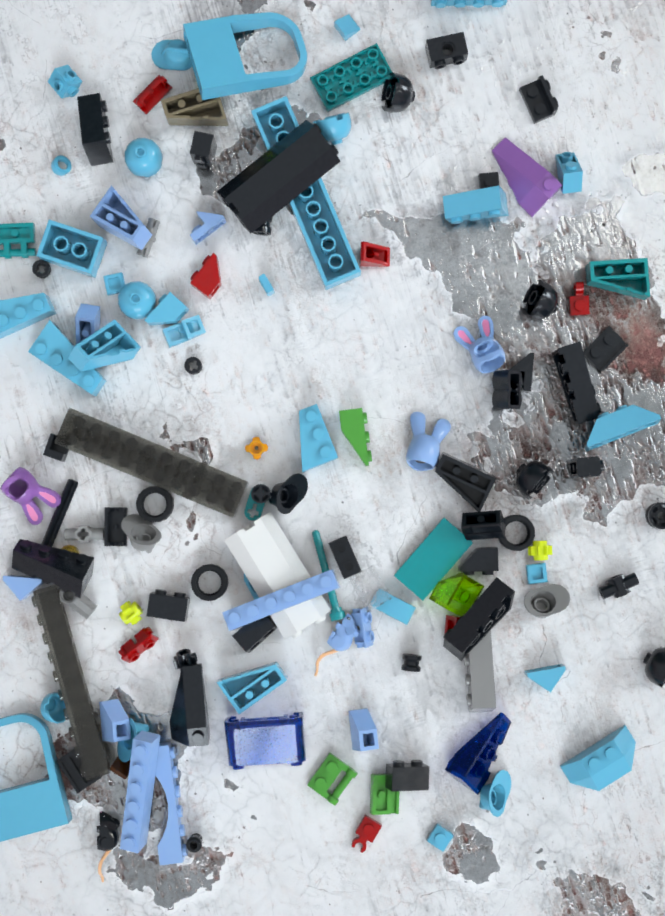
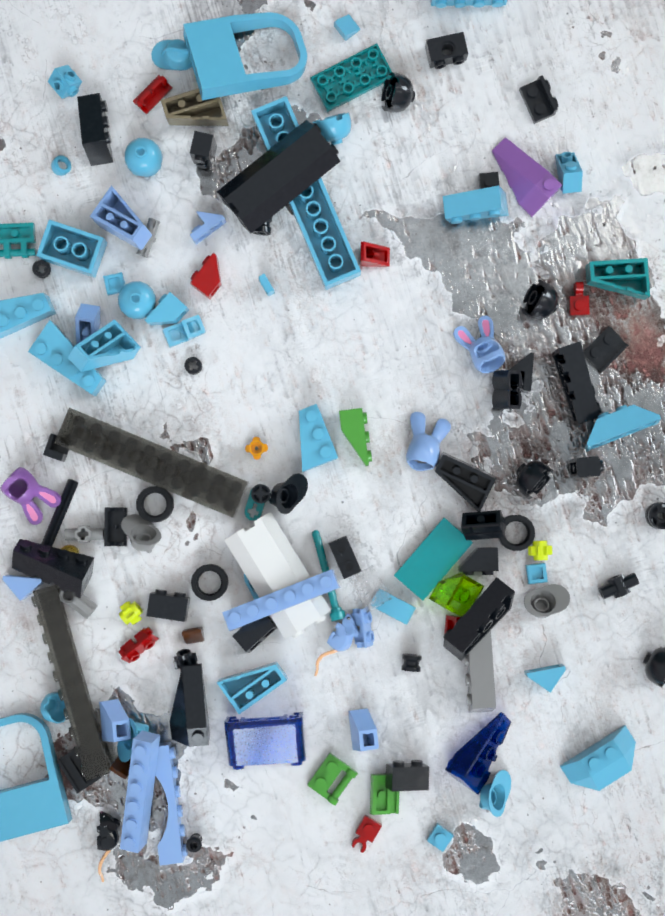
none -> reddish brown slope [182,627,205,644]

